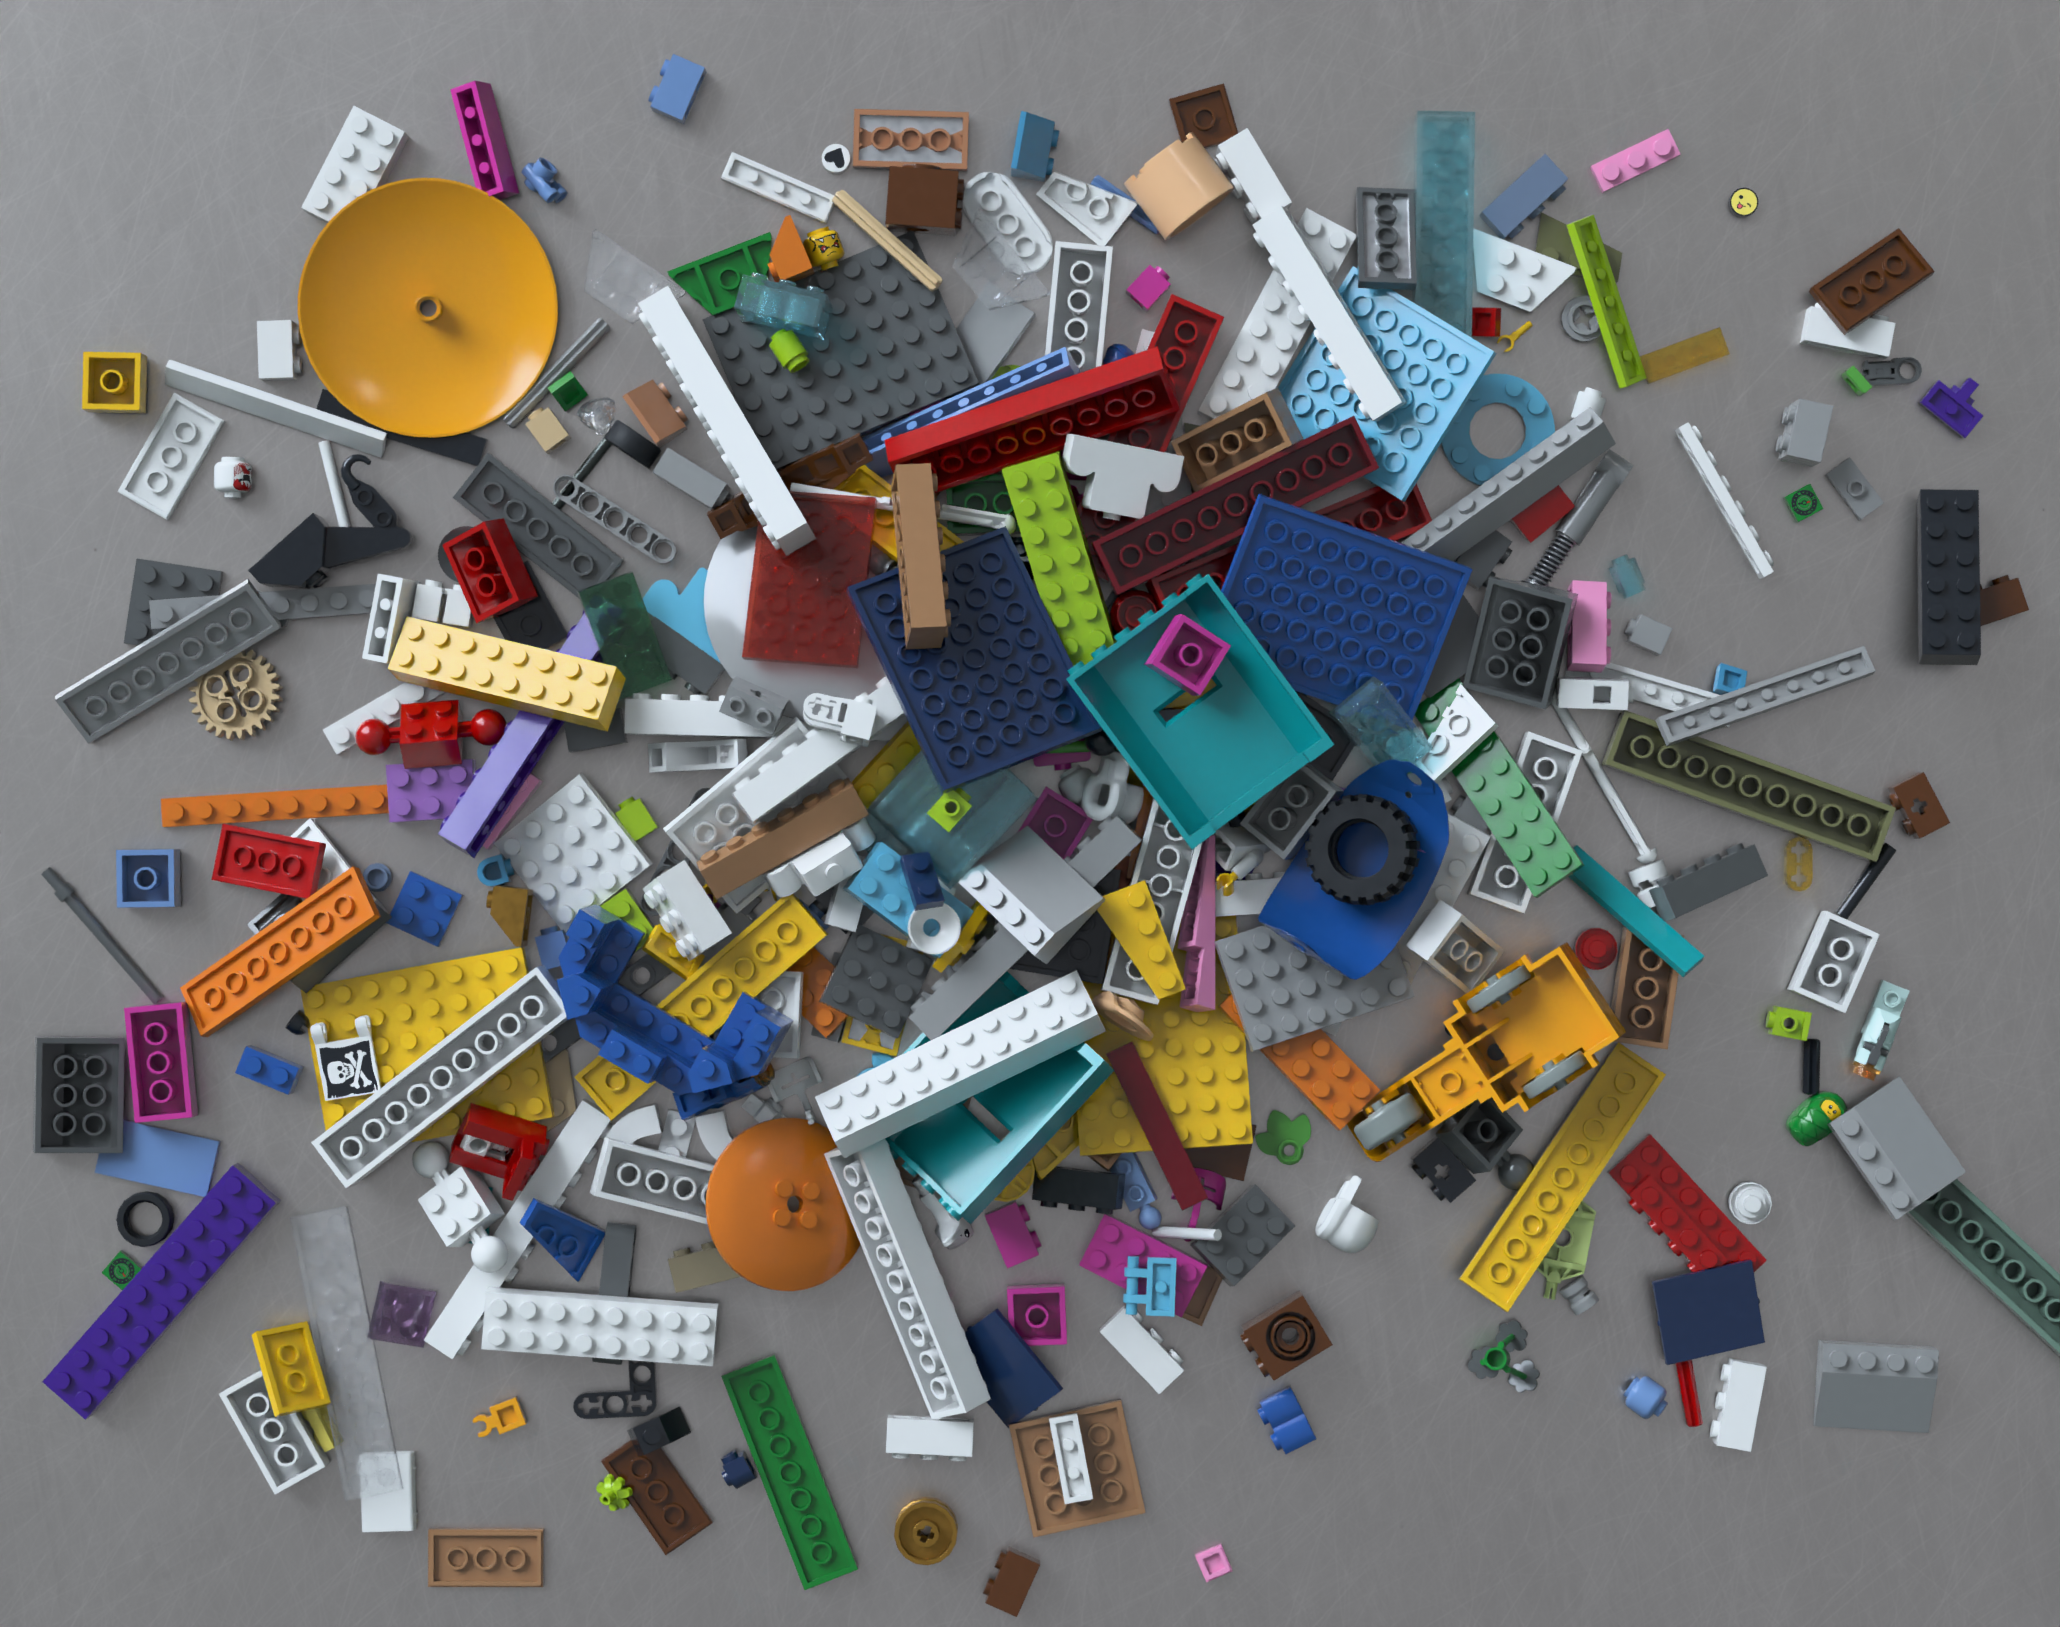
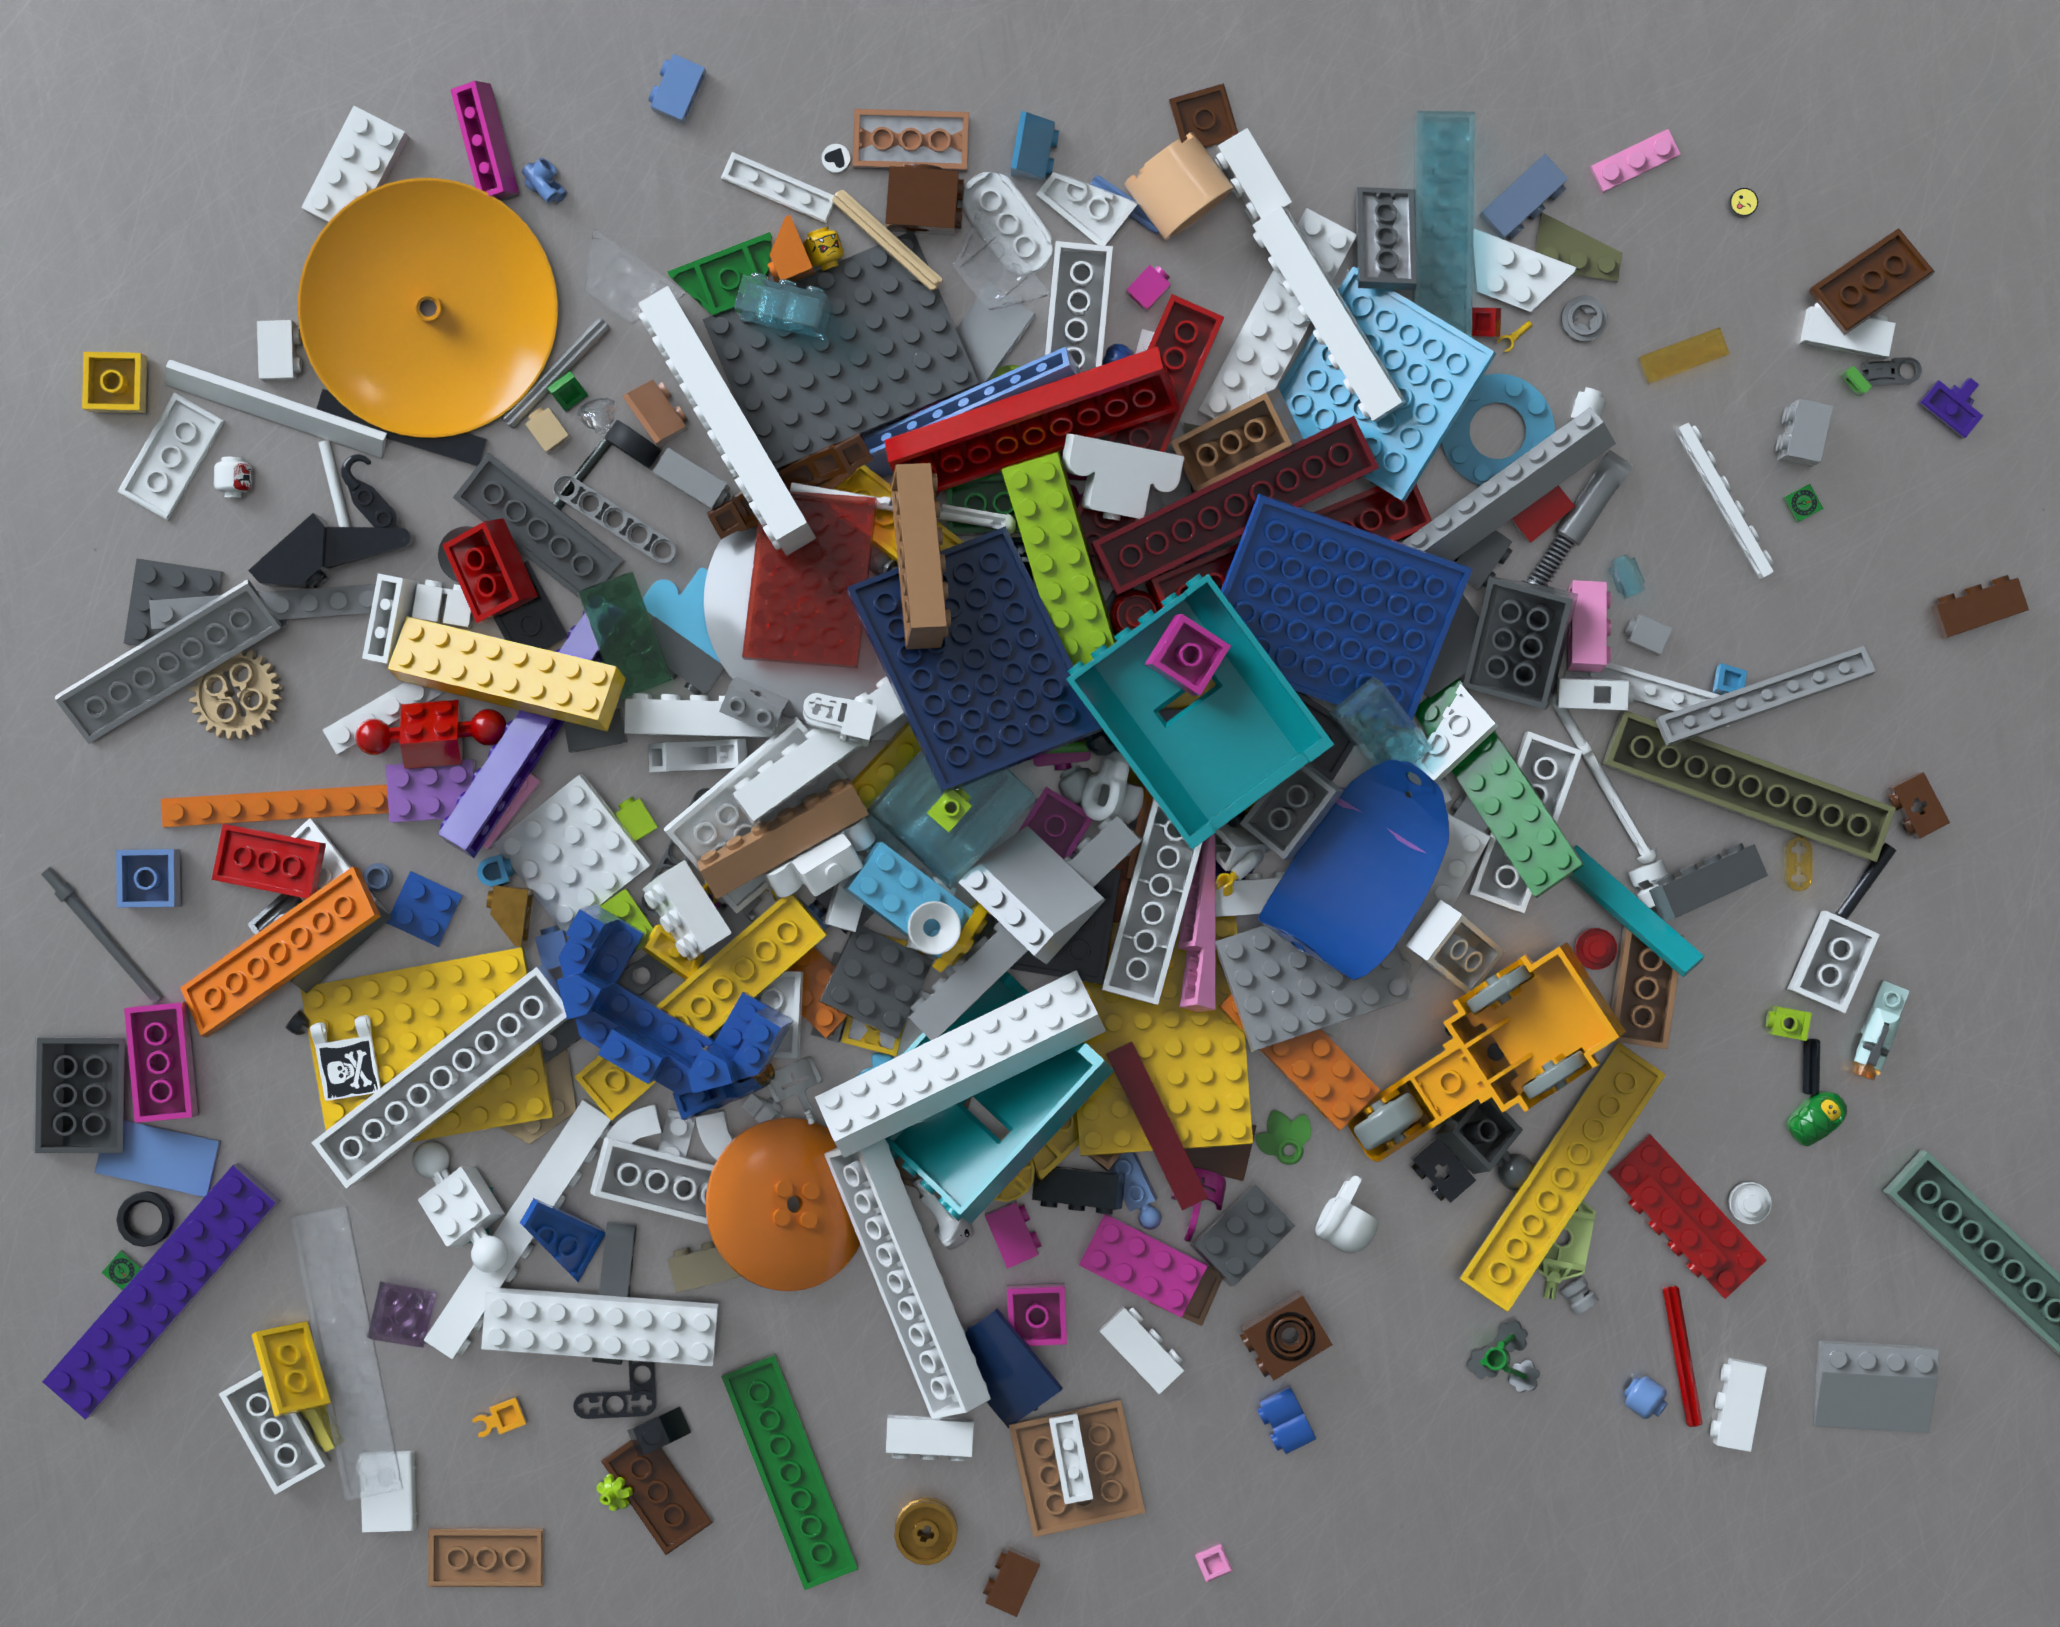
blue brick [235,1045,304,1095] -> none
red brick [449,1103,550,1201] -> none
dark blue plate [721,1450,757,1489] -> none
lime brick [769,329,810,373] -> none
dark blue plate [900,851,945,911] -> none
light nougat hat [1092,991,1154,1041] -> none
yellow wing [1097,880,1186,1000] -> none
medium azure plate [1123,1256,1177,1317] -> none
white bar [1152,1226,1222,1241] -> none
black tyre [1305,794,1420,905] -> none
lime plate [1566,215,1647,388] -> none
dark blue piece [1652,1259,1765,1365] -> none
light grey plate [1826,457,1884,521] -> none
light grey slope [1827,1076,1966,1221] -> none
black brick [1917,489,1981,665] -> none

